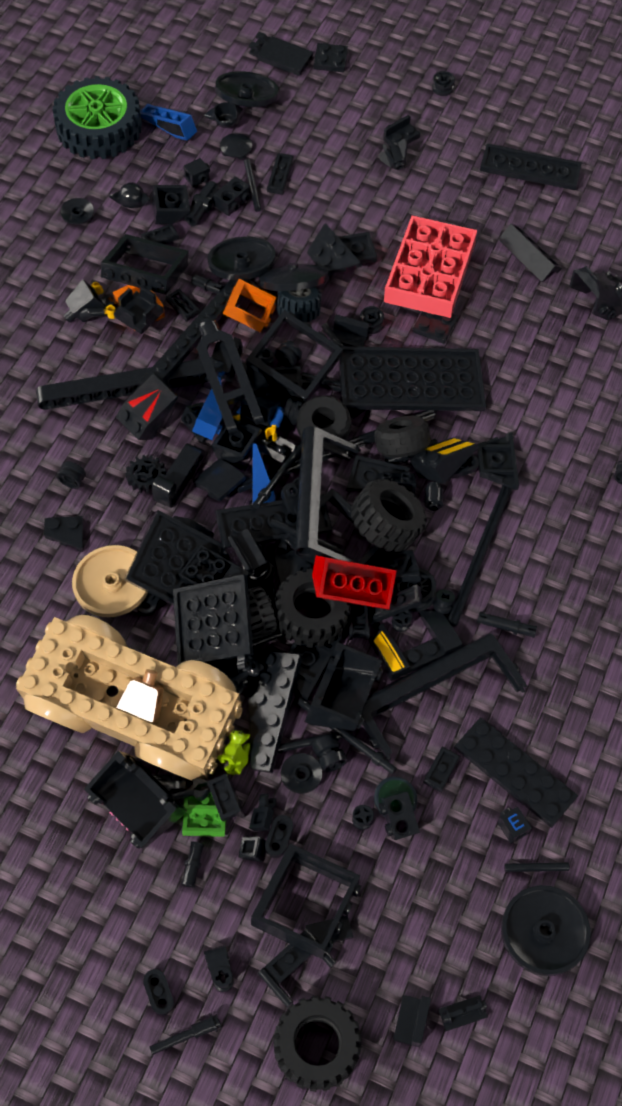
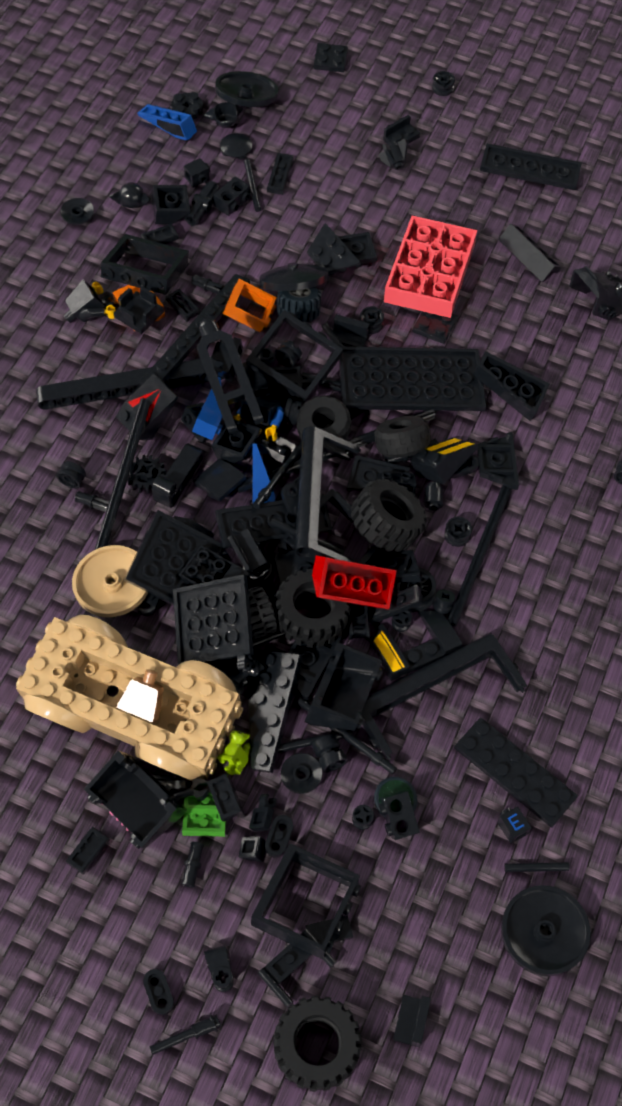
black wing [44,516,84,552] -> none
black wheel [52,76,142,159] -> none
black dish [207,237,276,280] -> none
black tile [249,32,313,76] -> none
black plate [423,746,460,793] -> none
black hinge [438,995,488,1031] -> none
black pin [477,611,537,638] -> none
none -> black plate [66,827,110,875]
none -> black axle [75,491,109,512]
none -> black axle [95,398,151,550]
none -> black plate [171,92,203,119]
none -> black wheel [444,517,472,547]
none -> black wedge [473,351,550,421]

